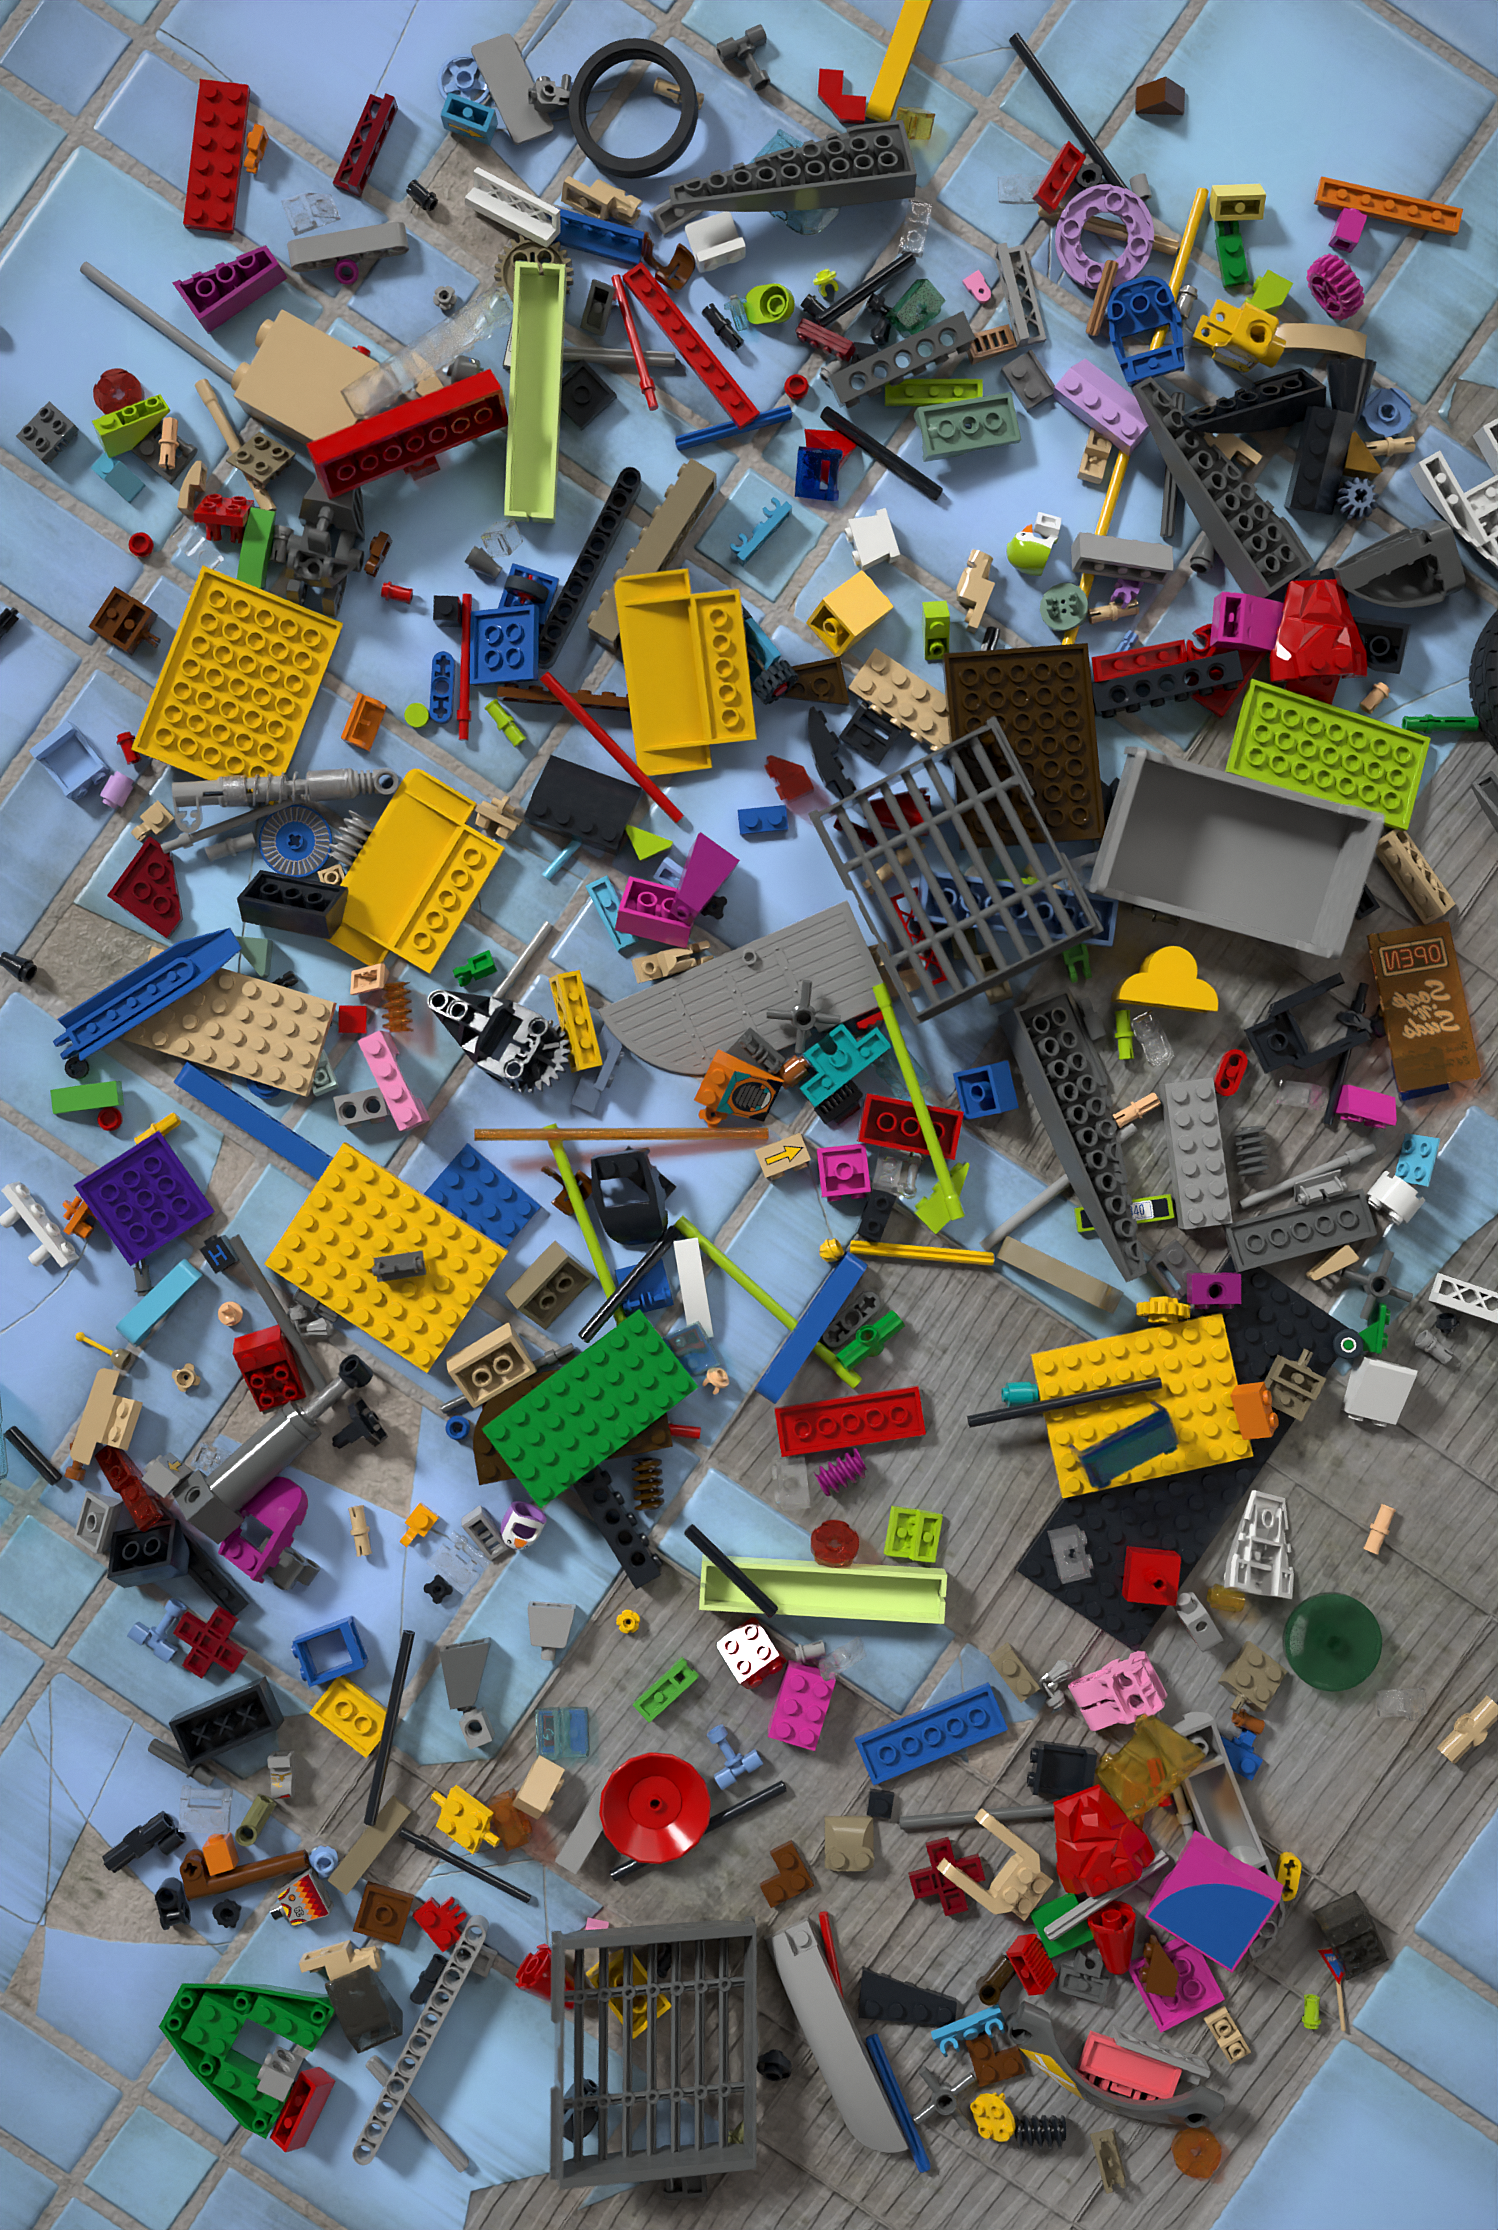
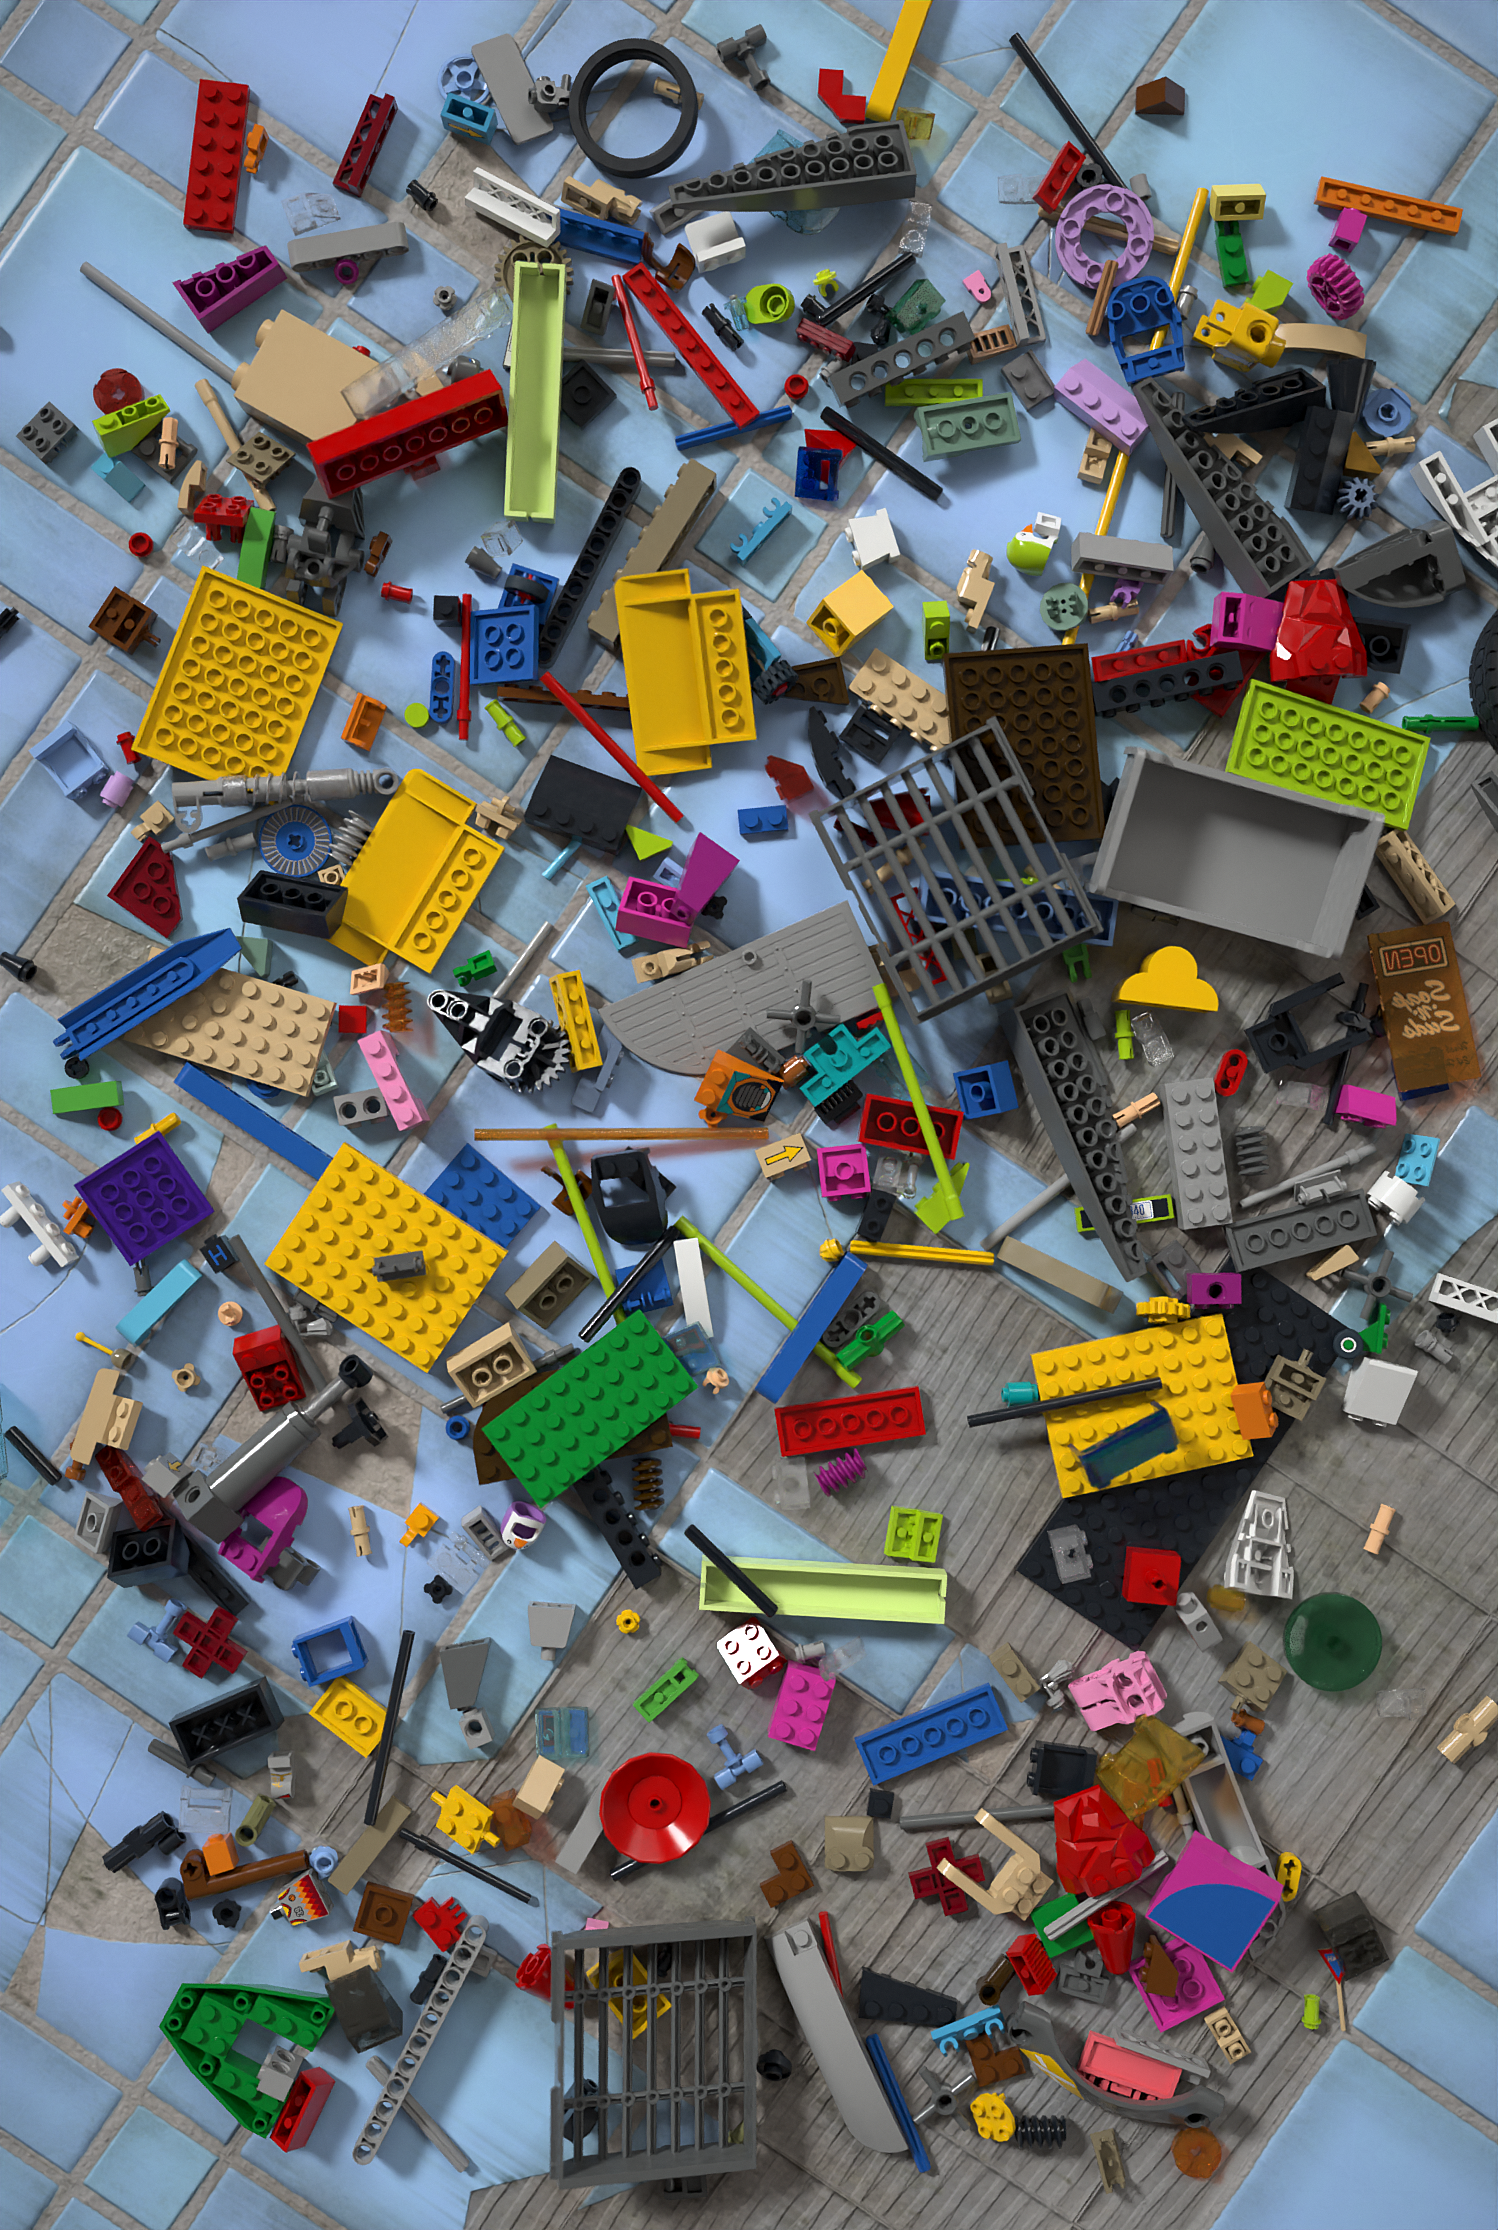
clear red plate [810,1520,859,1568] -> none

